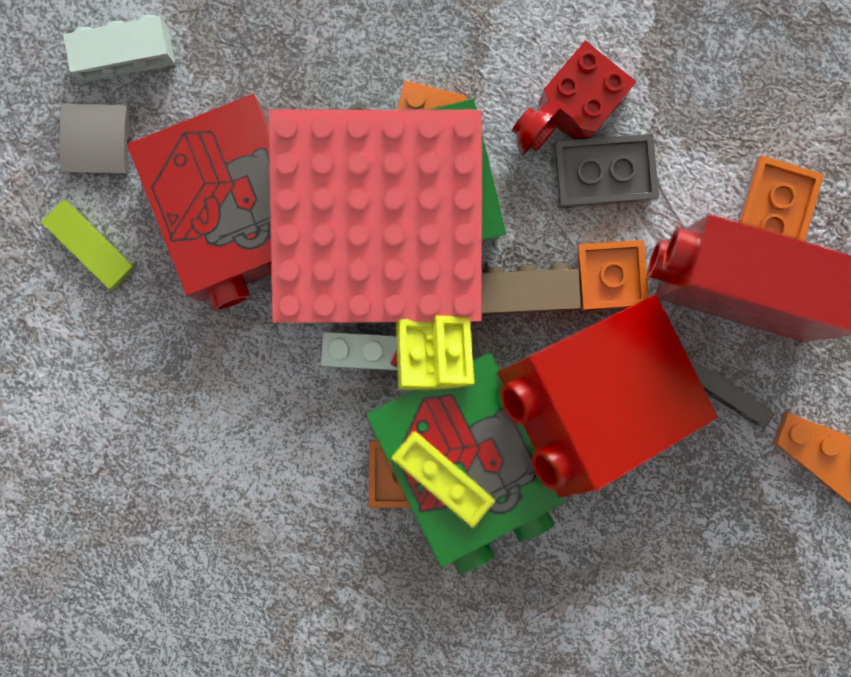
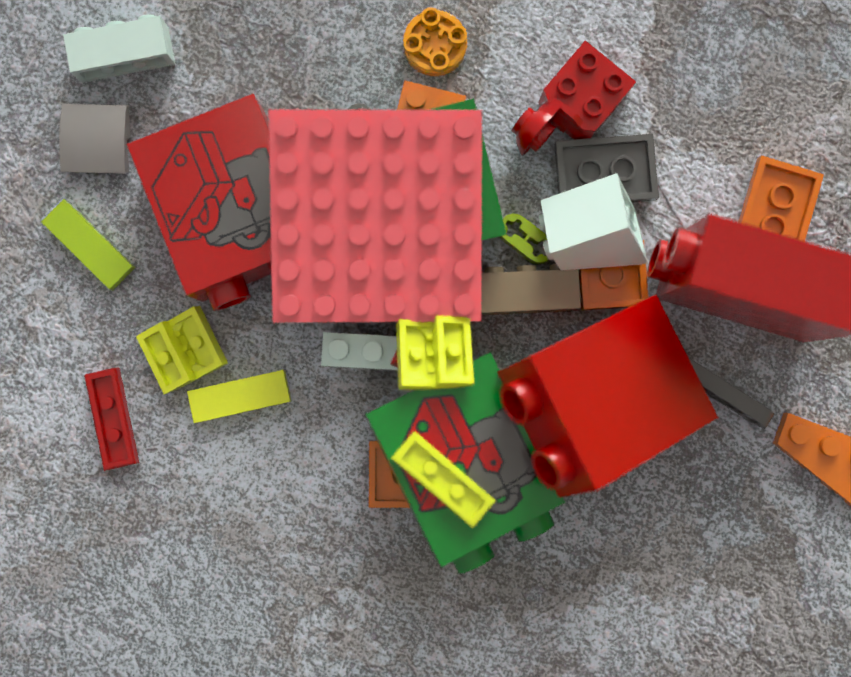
none -> red tile [84,367,139,471]
none -> neon yellow slope [136,306,228,395]
none -> neon yellow tile [187,370,292,423]
none -> light orange tile [403,7,467,76]
none -> lime beam [500,213,549,265]
none -> light aqua slope [539,173,648,271]

